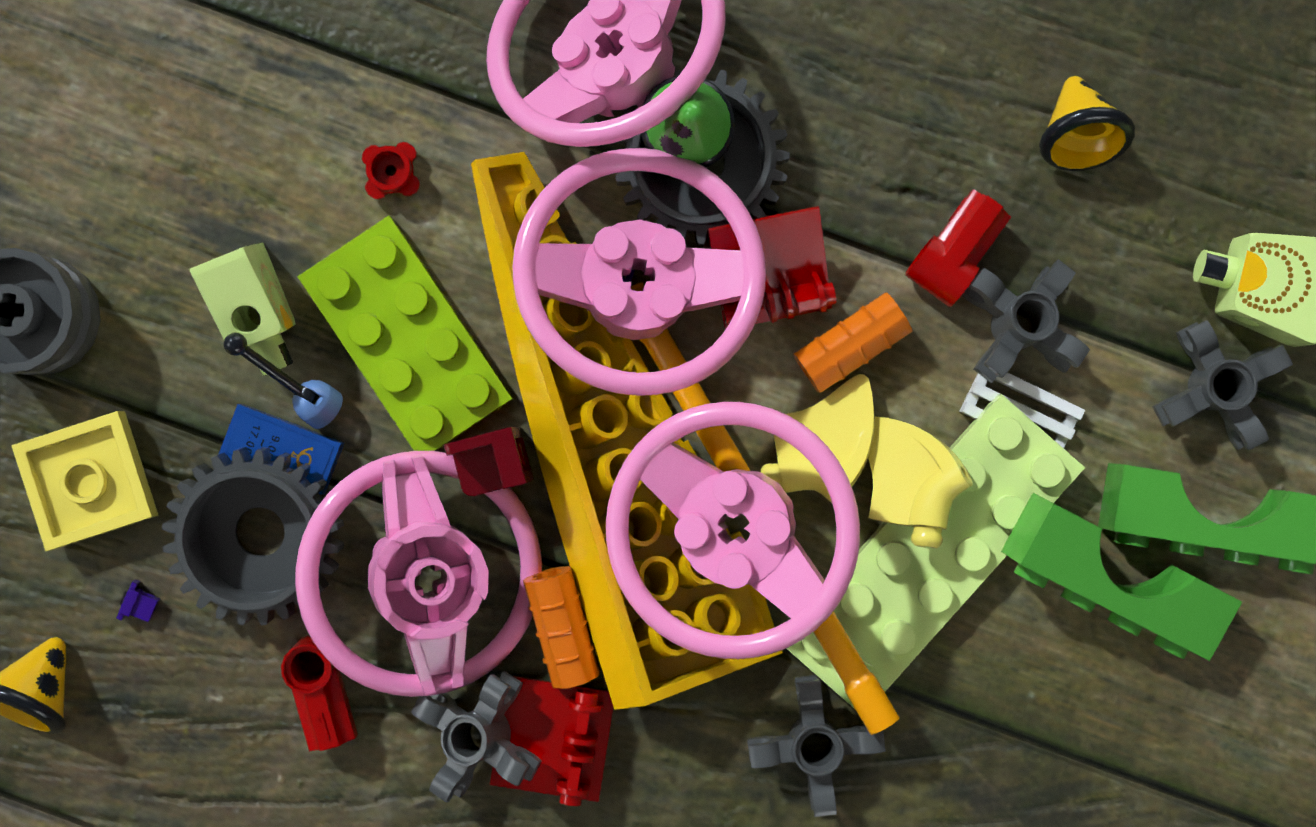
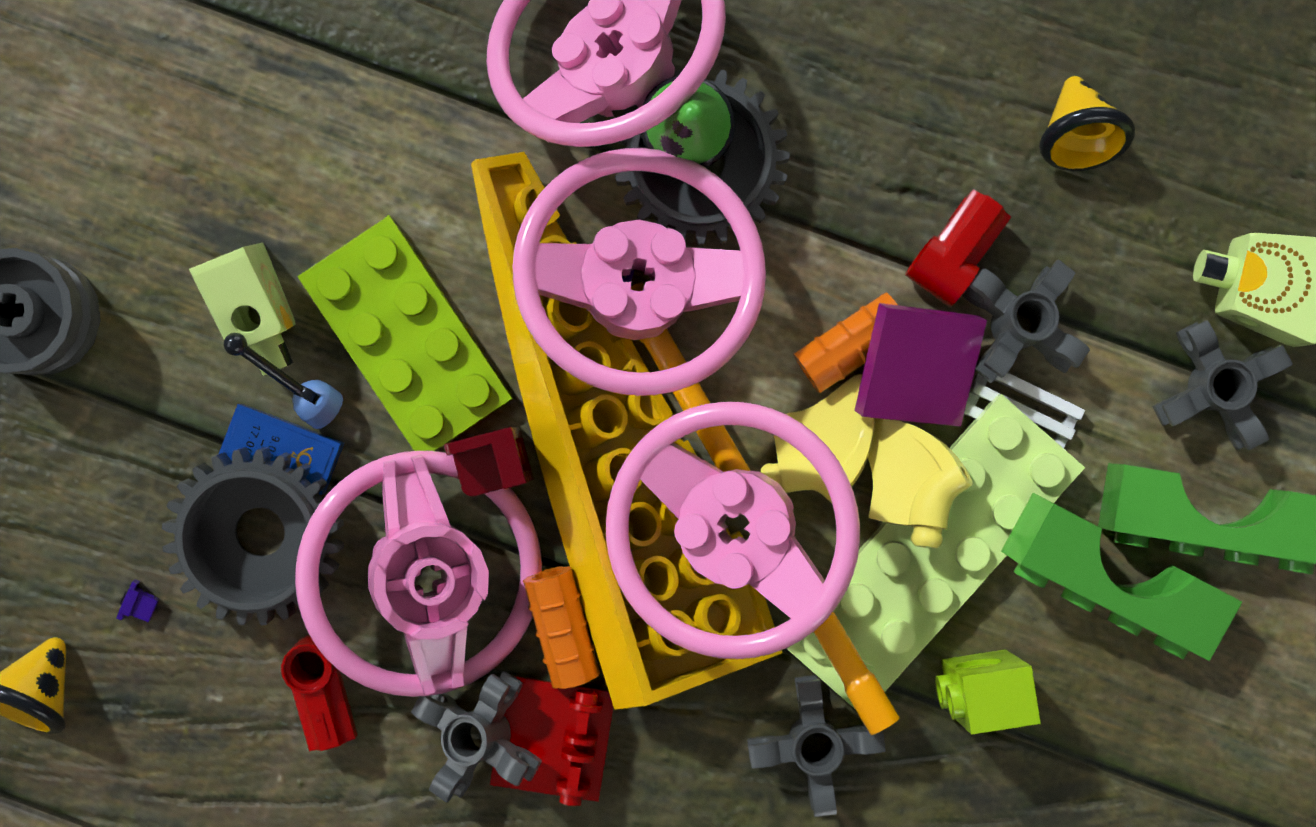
light yellow plate [11,411,159,551] -> none
red plate [362,142,420,200] -> none
red hinge [708,206,837,329] -> none
none -> magenta tile [854,303,987,427]
none -> lime brick [935,649,1041,735]

